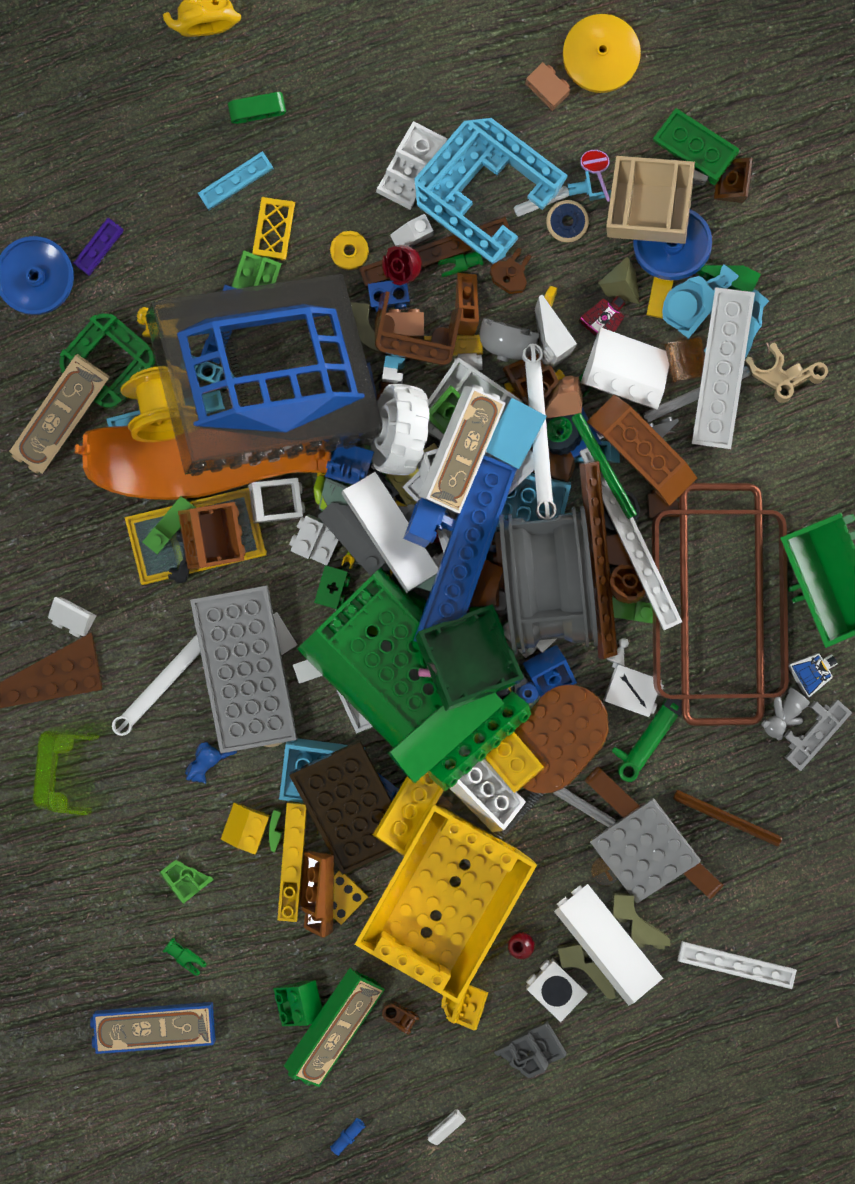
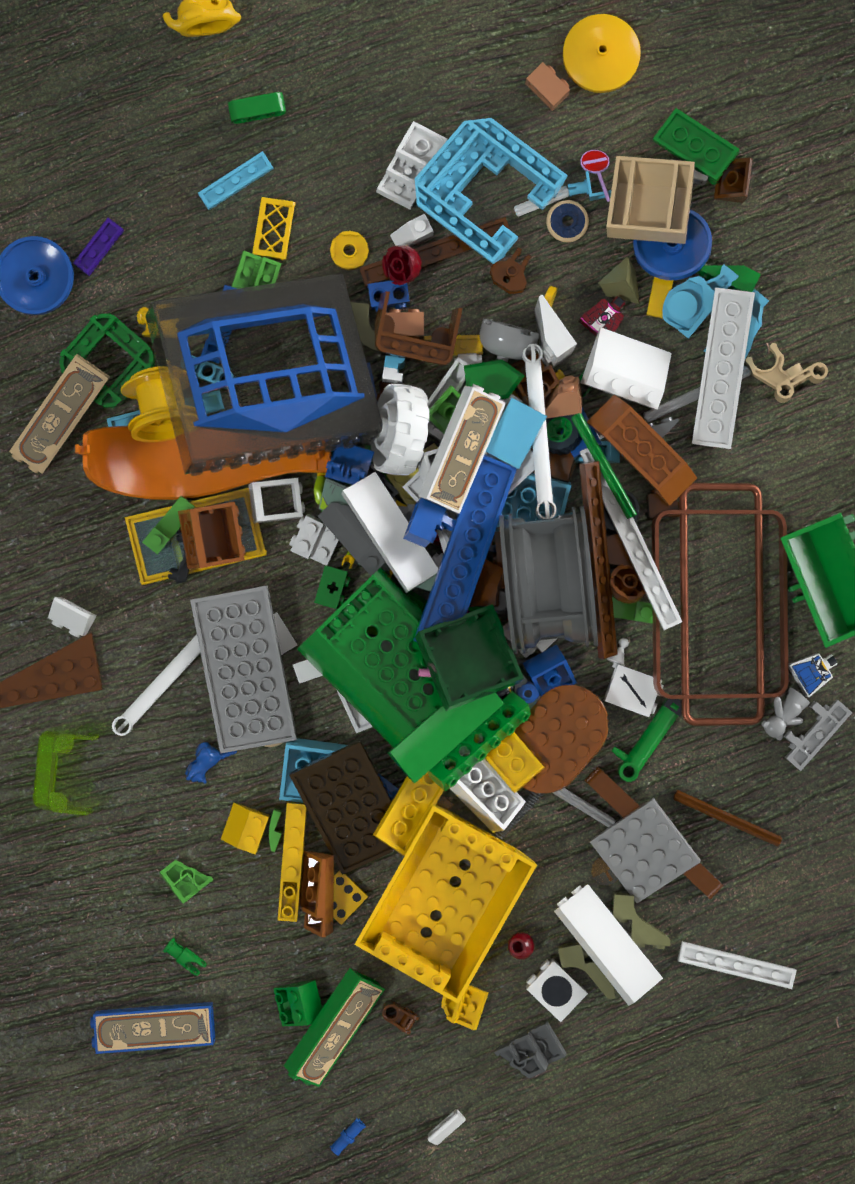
green piece [438,251,484,277] -> none
dark orange slope [455,273,479,336] -> none
clear orange tile [664,337,705,382] -> none
none -> green tile [464,359,525,400]

